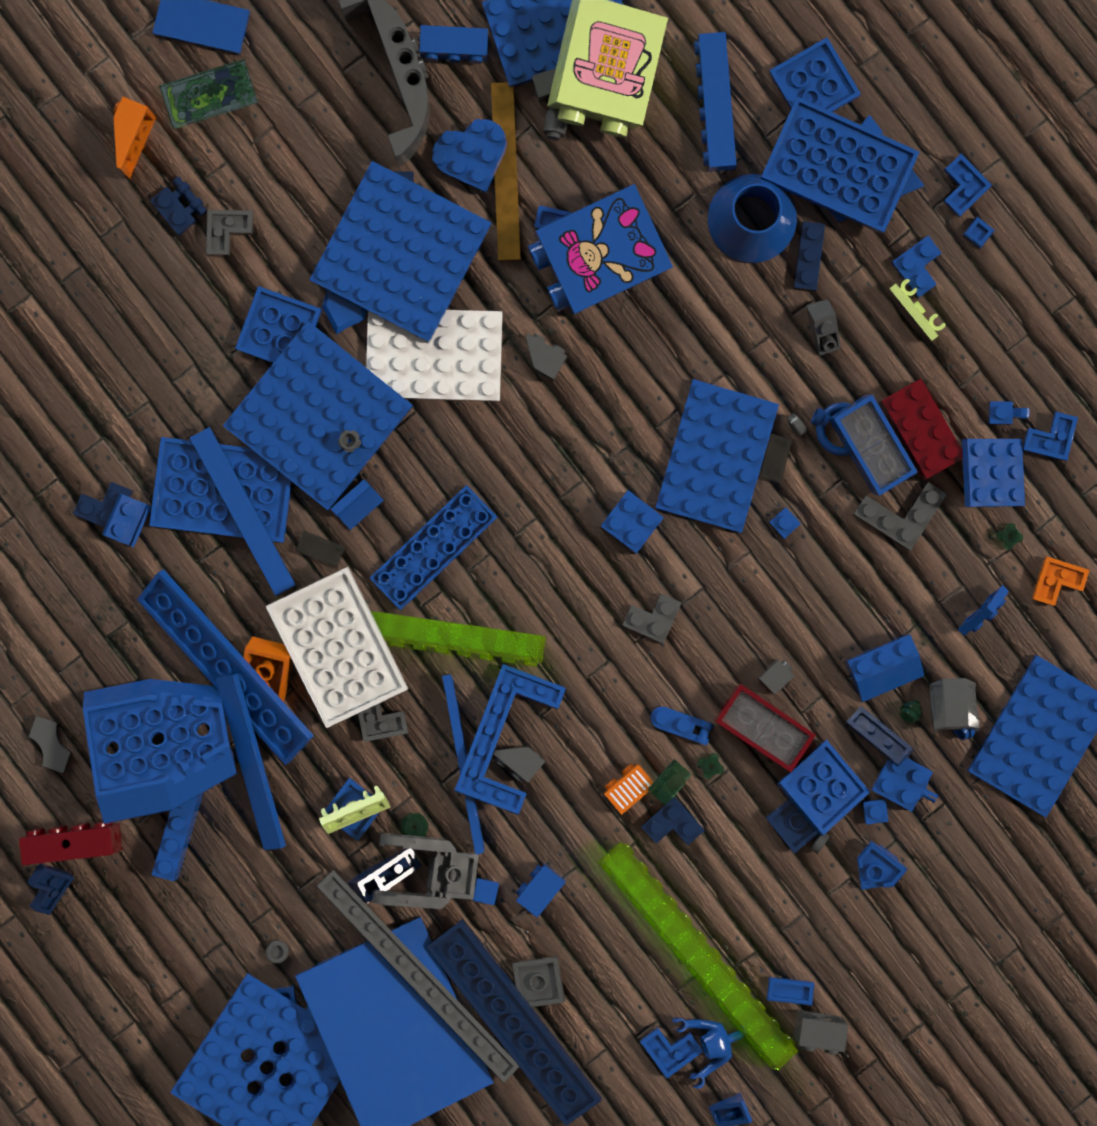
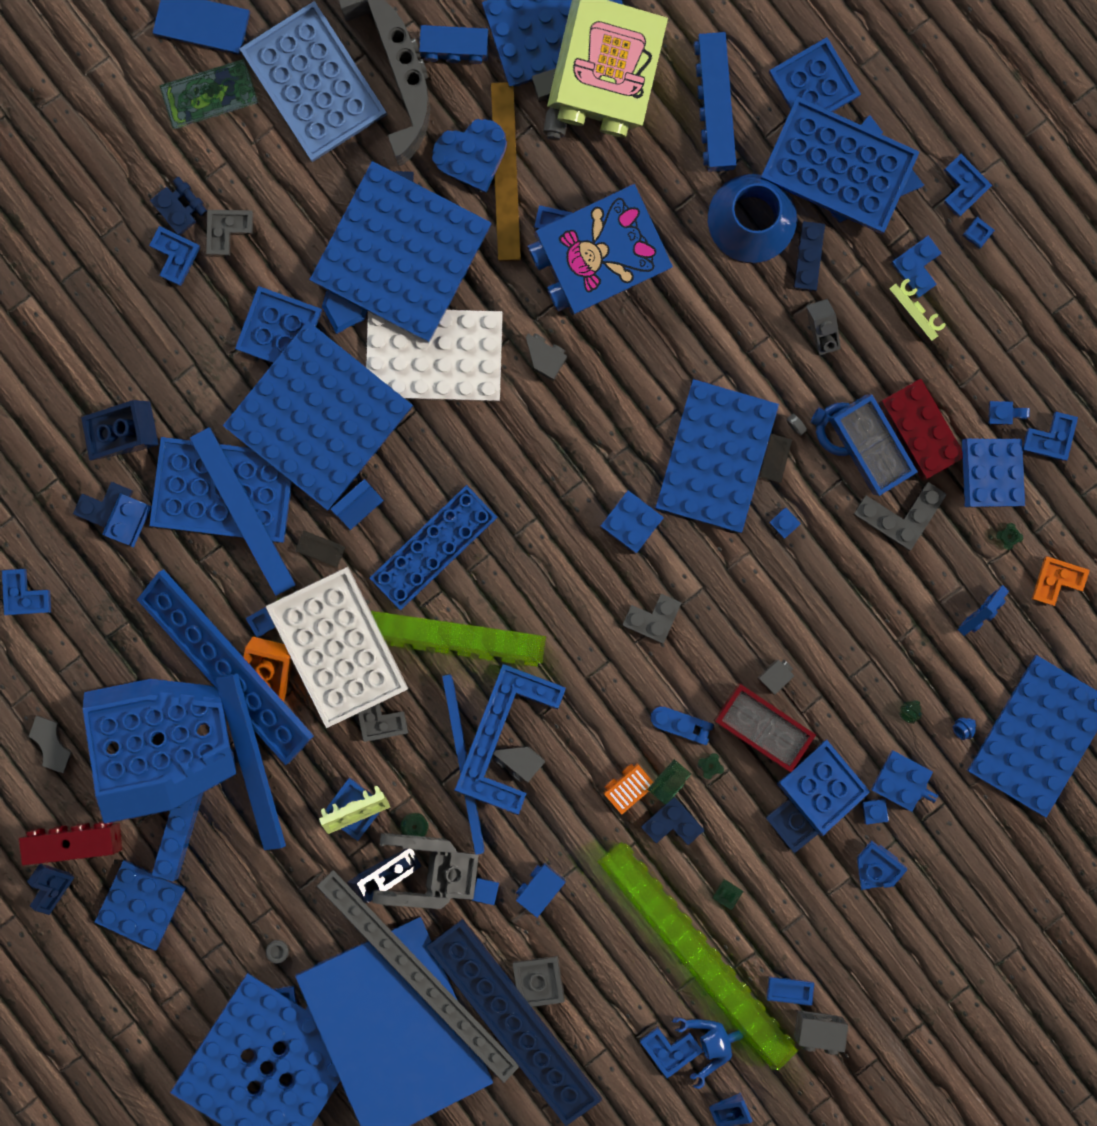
orange slope [113,96,156,179] -> none
dark grey plate [338,430,361,452] -> none
dark grey tile [811,833,830,854] -> none
blue slope [844,635,924,702] -> none
dark blue plate [846,706,913,767] -> none
dark grey slope [929,678,980,732] -> none
none -> blue plate [2,569,51,615]
none -> dark blue slope [81,400,159,461]
none -> blue plate [95,860,186,951]
none -> blue plate [149,226,200,286]
none -> medium blue plate [239,1,387,162]
none -> blue tile [246,607,276,638]
none -> clear green tile [712,878,744,910]

